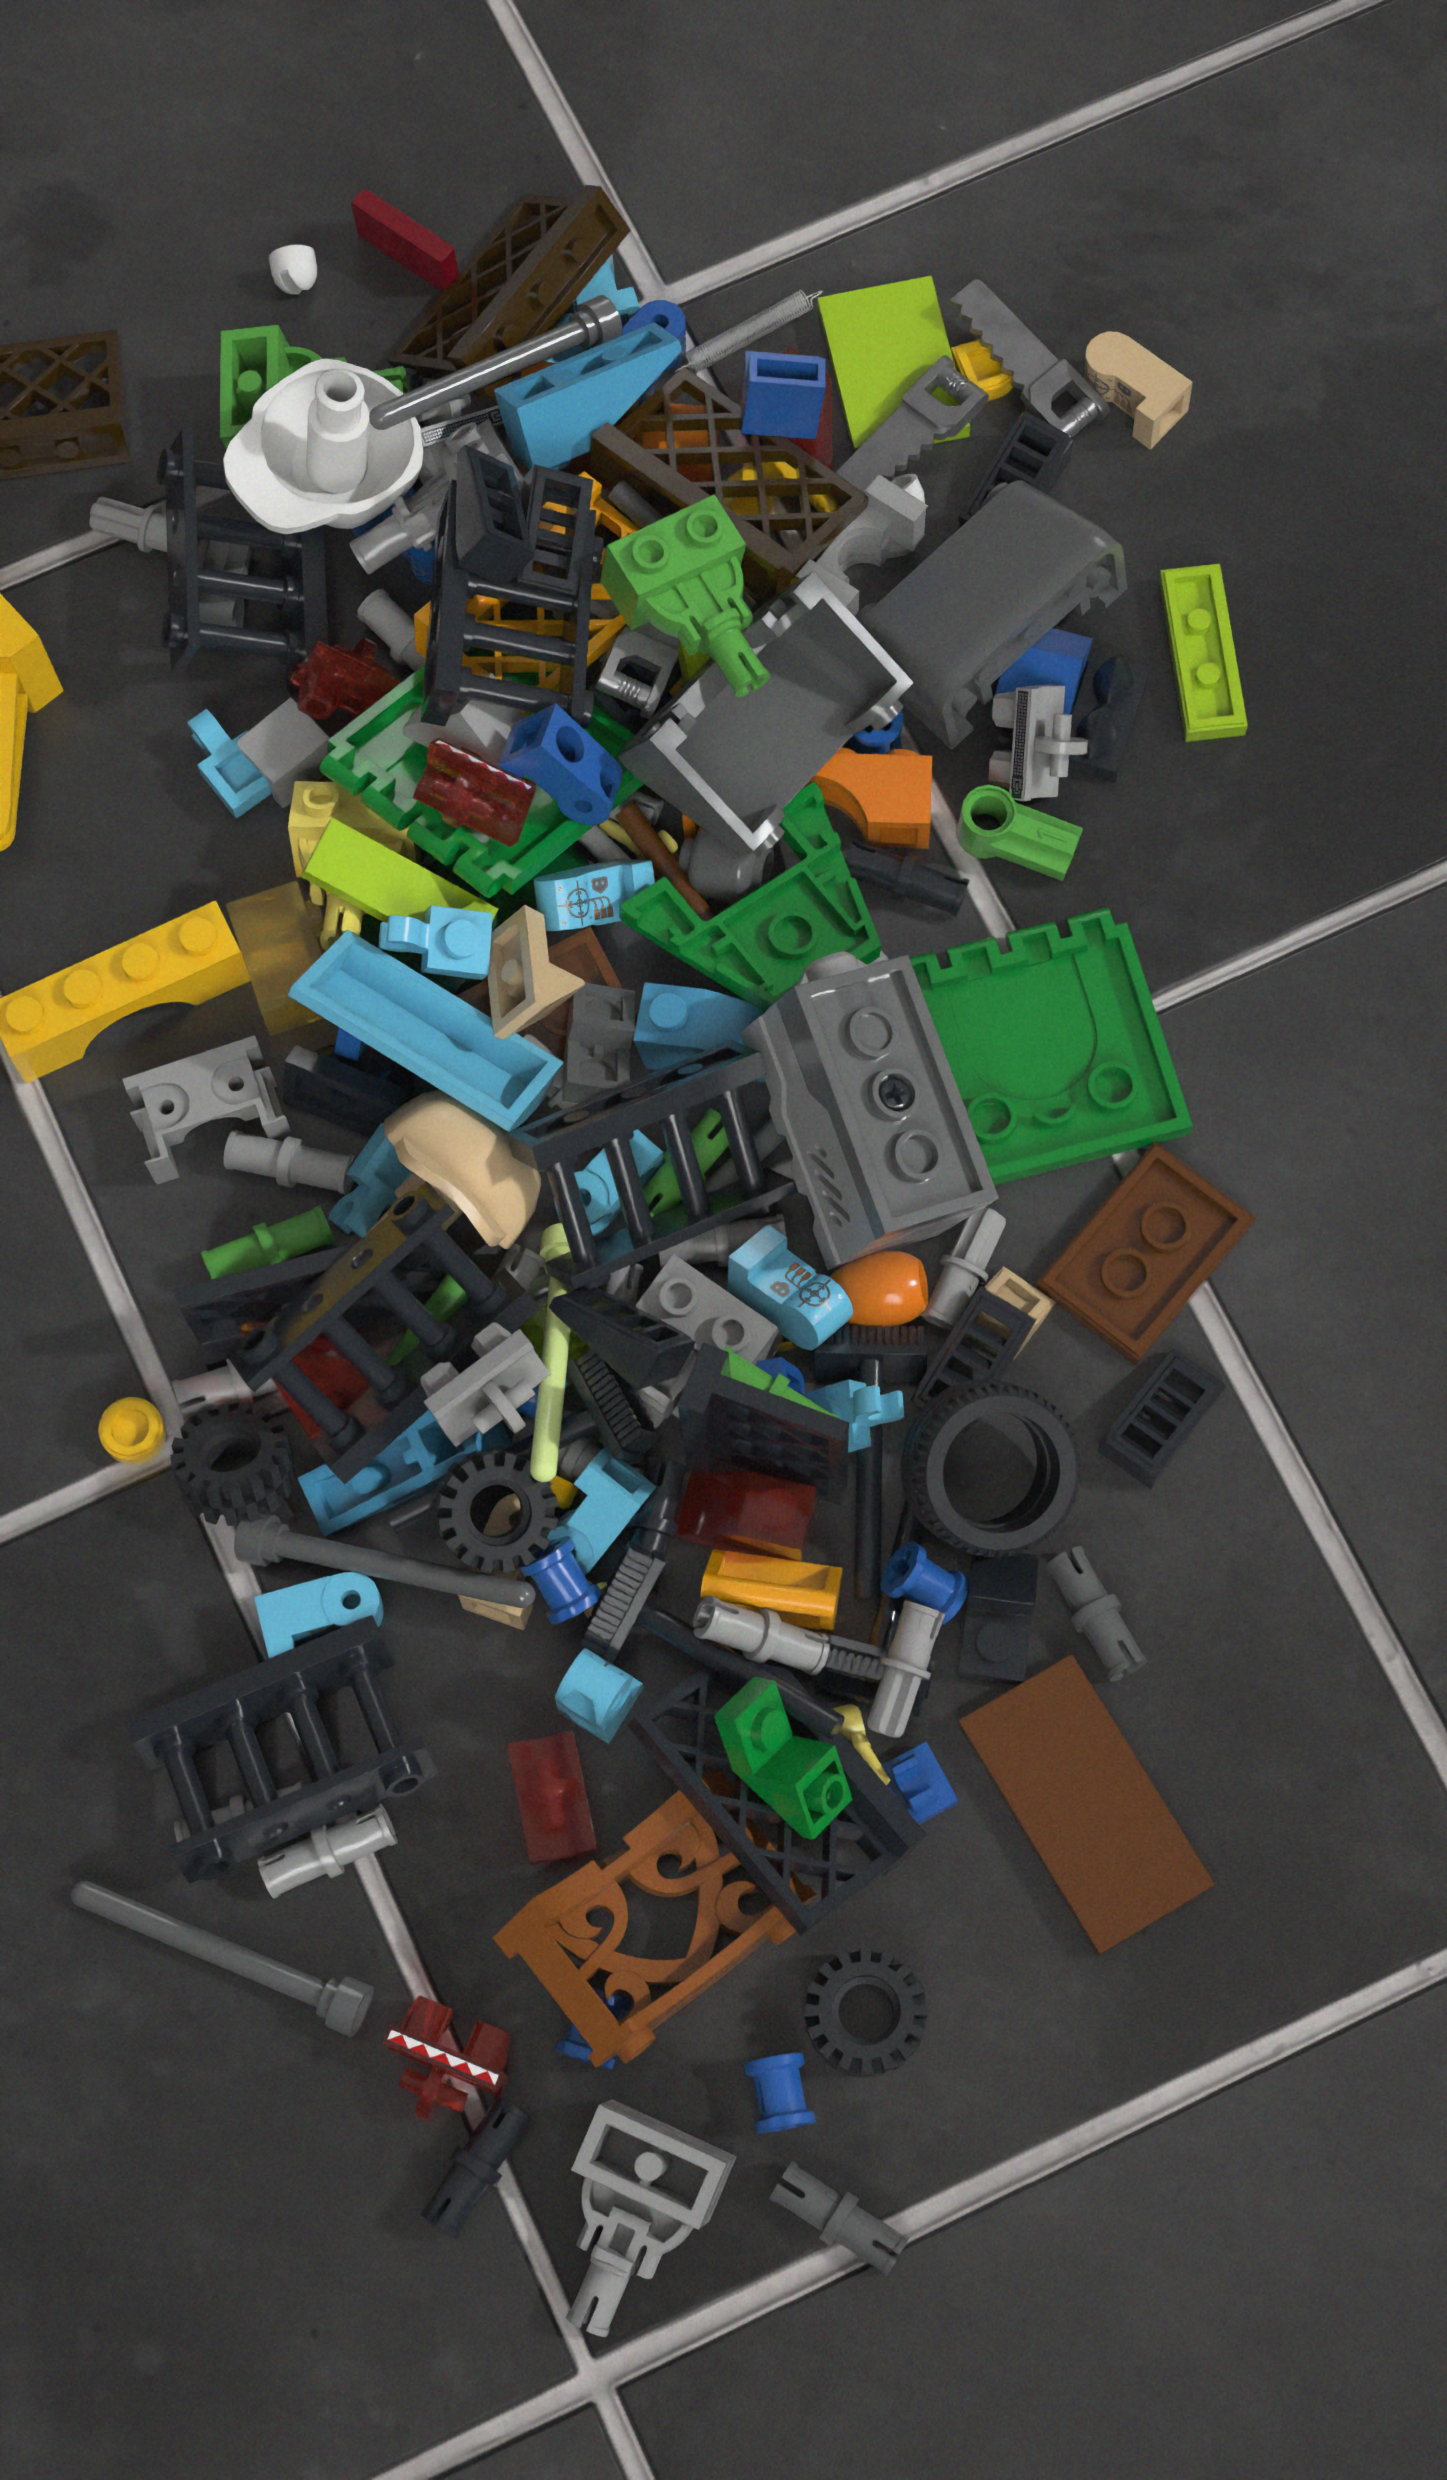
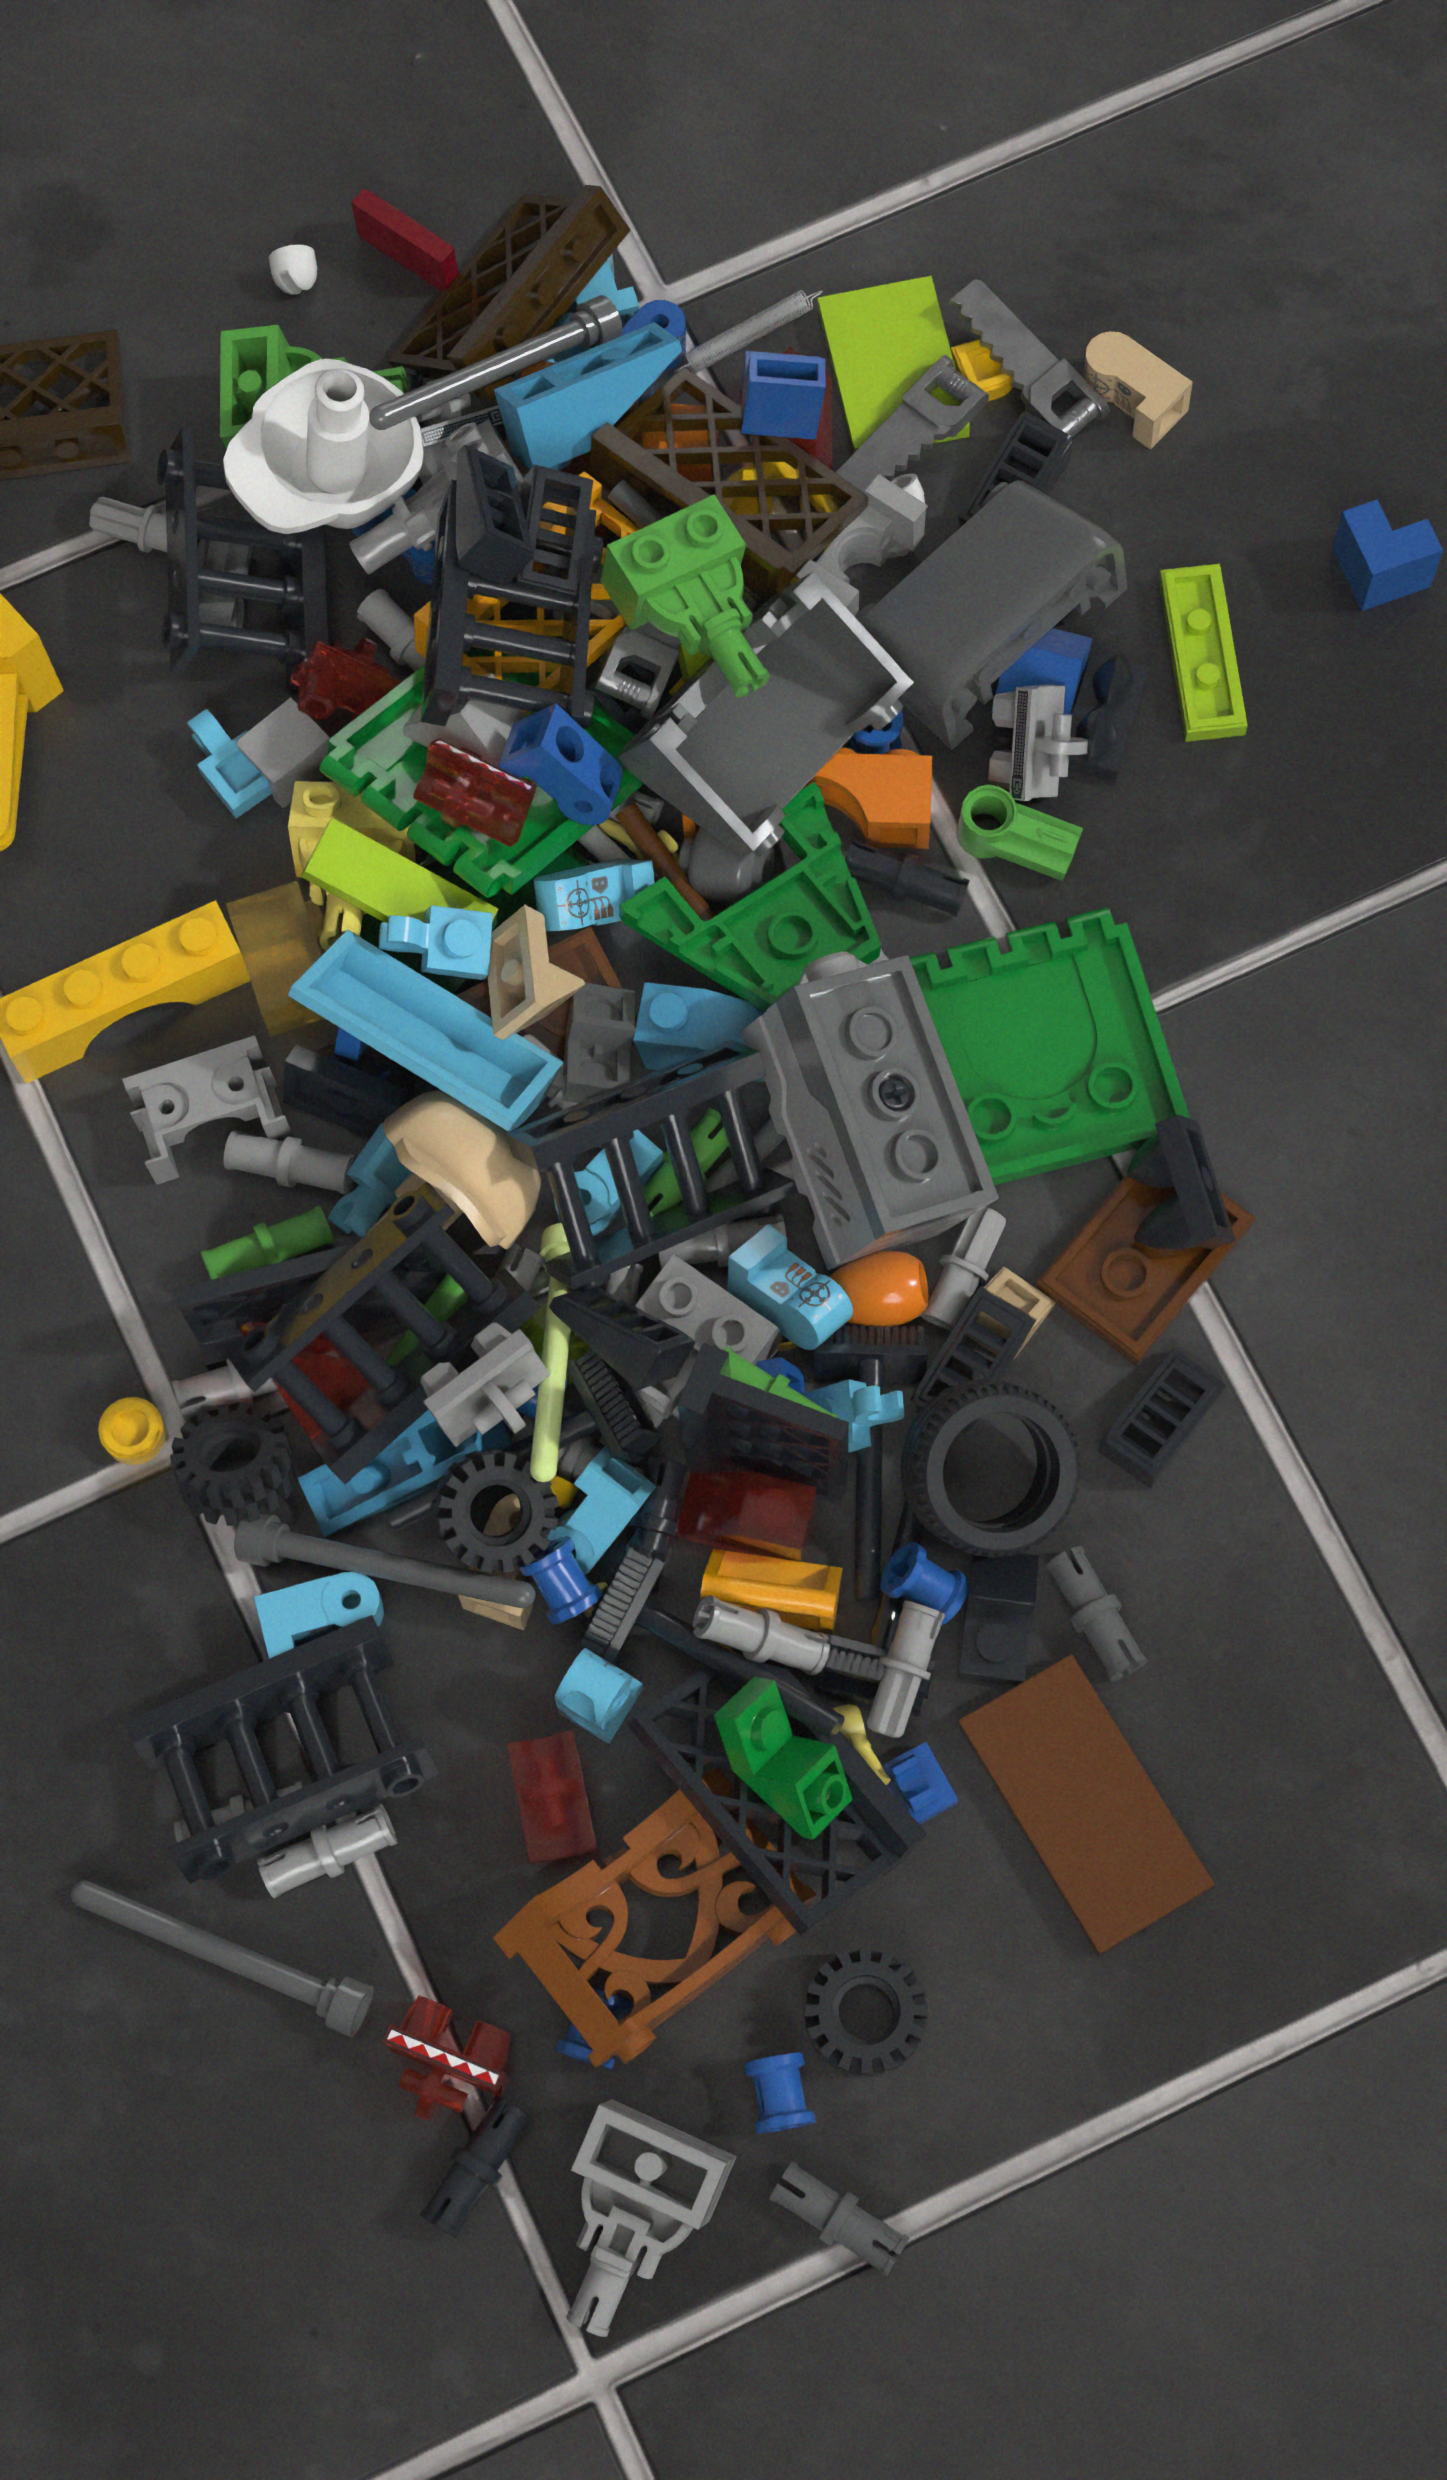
none -> black tile [1127,1114,1236,1250]
none -> blue piece [1332,499,1443,611]

